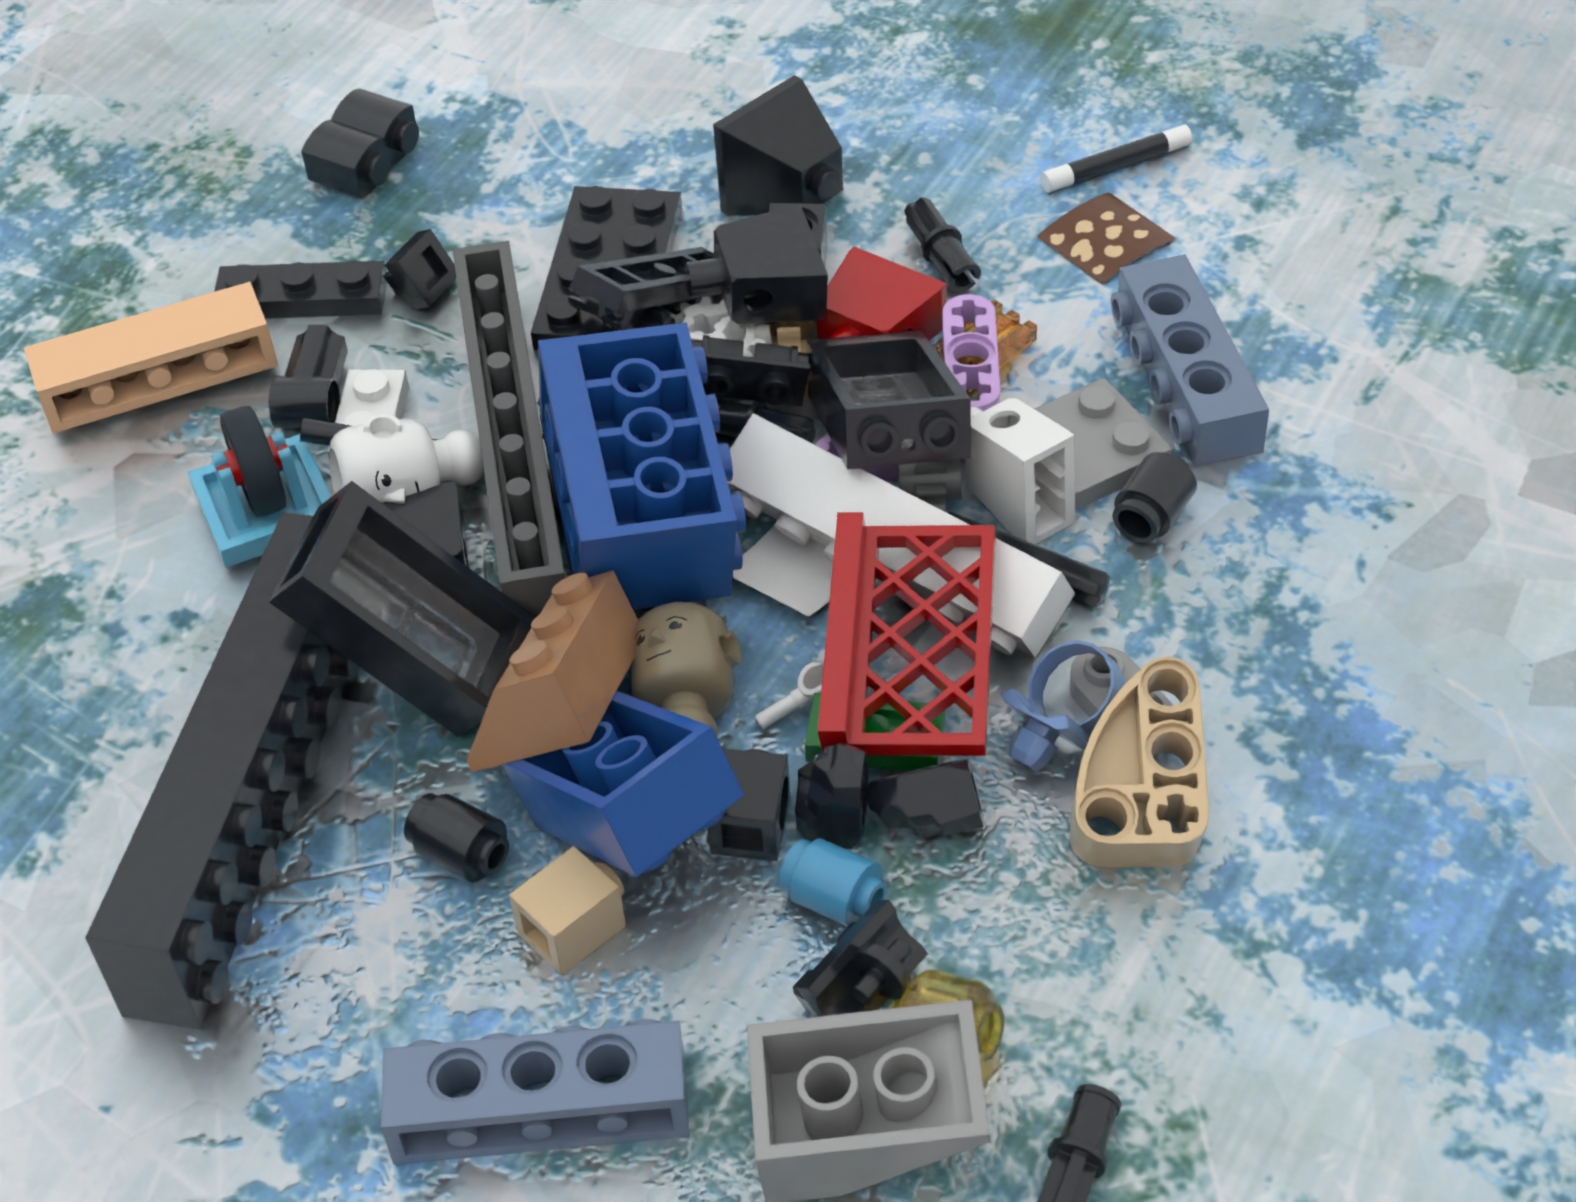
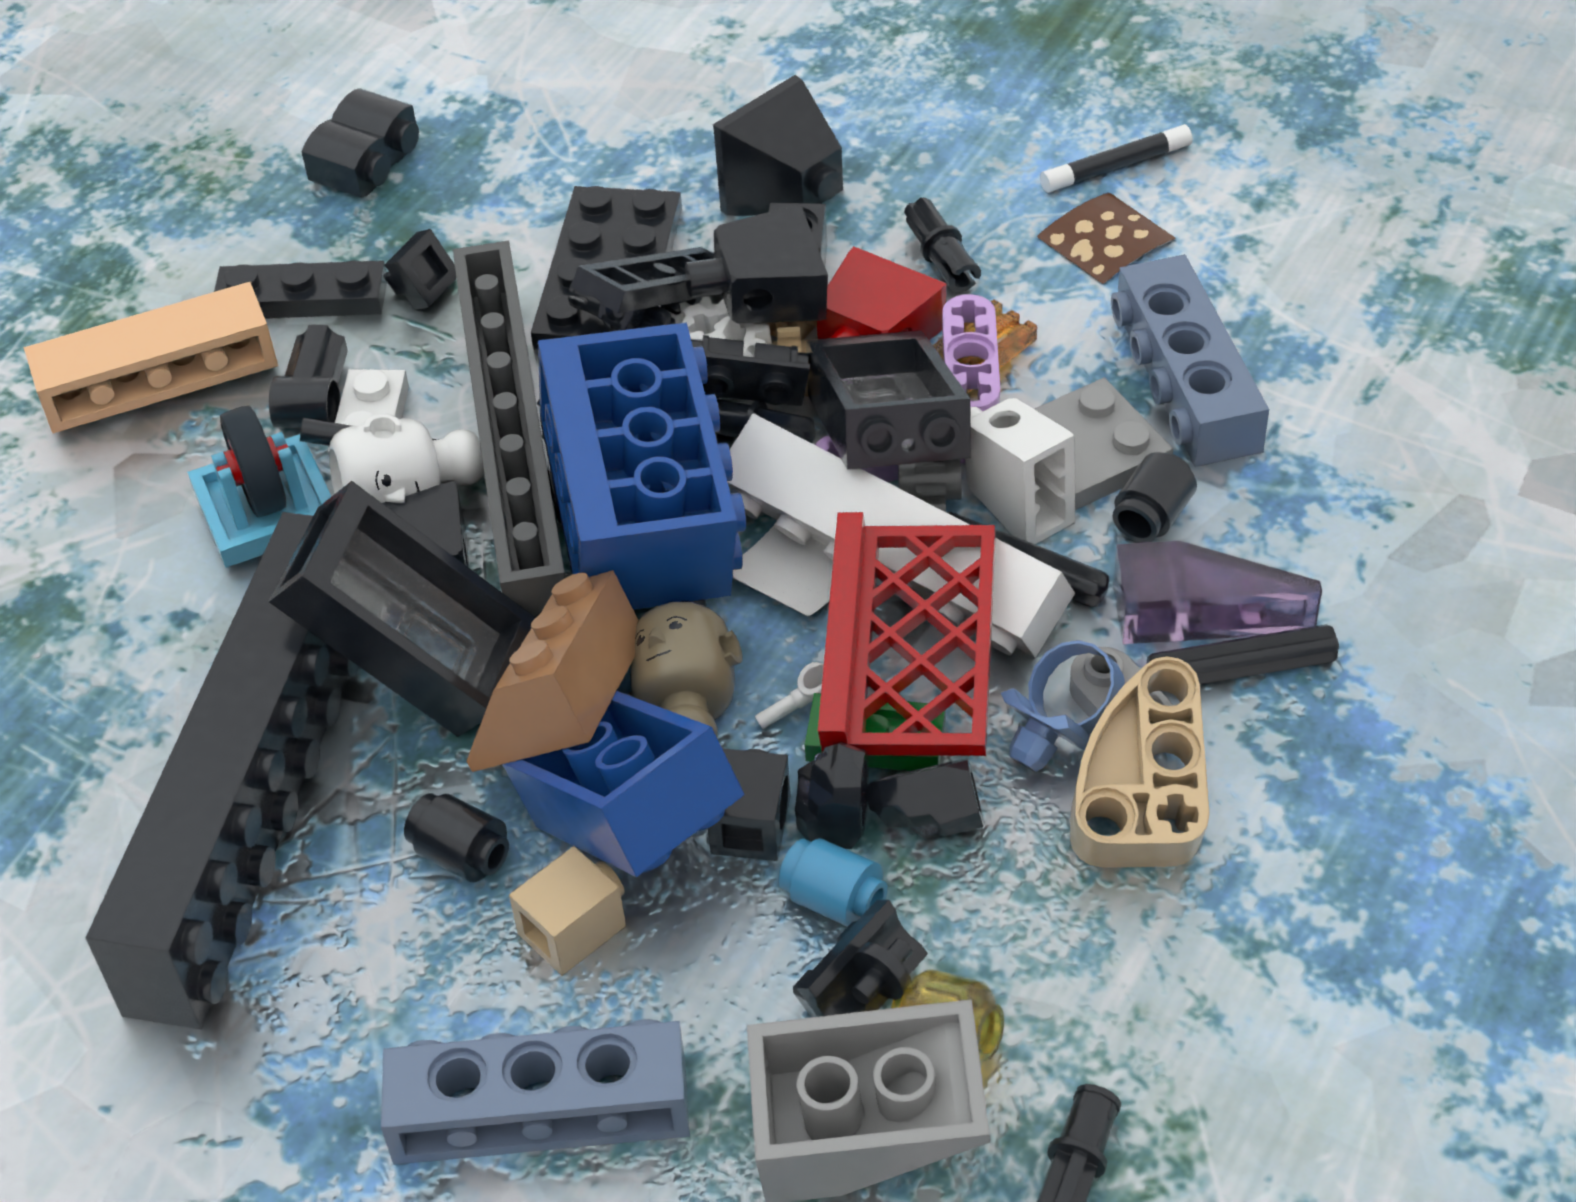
none -> clear purple slope [1113,541,1322,644]
none -> black axle [1146,624,1339,691]

